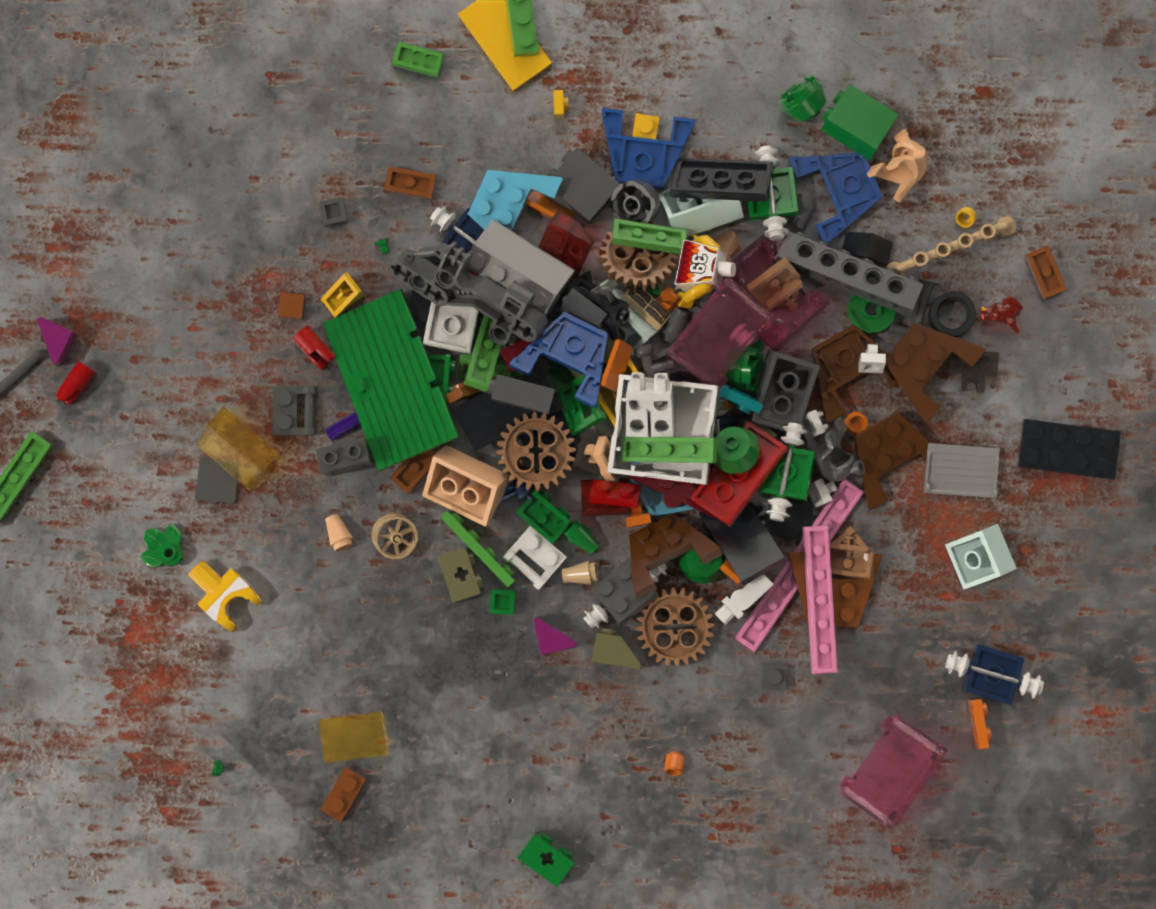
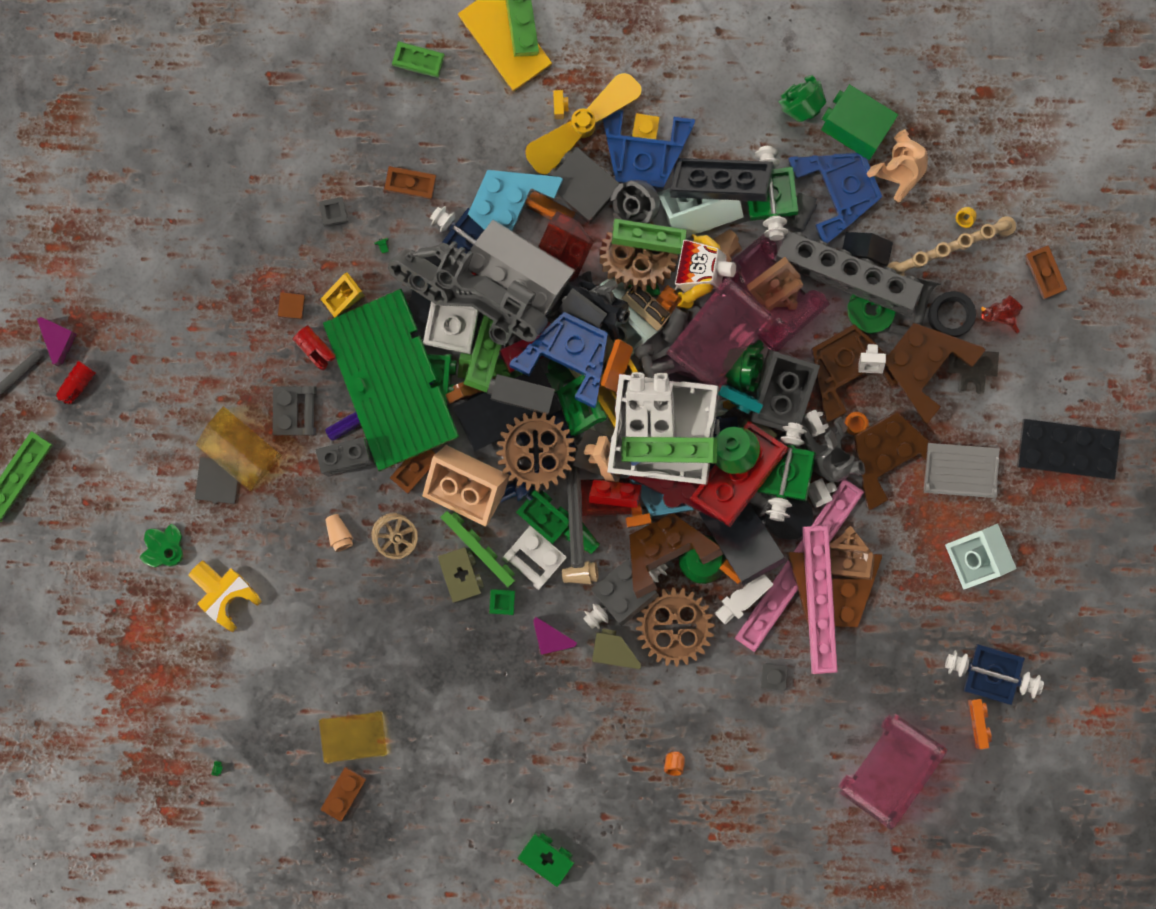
none -> yellow piece [525,73,641,175]
none -> dark grey axle [566,462,585,568]

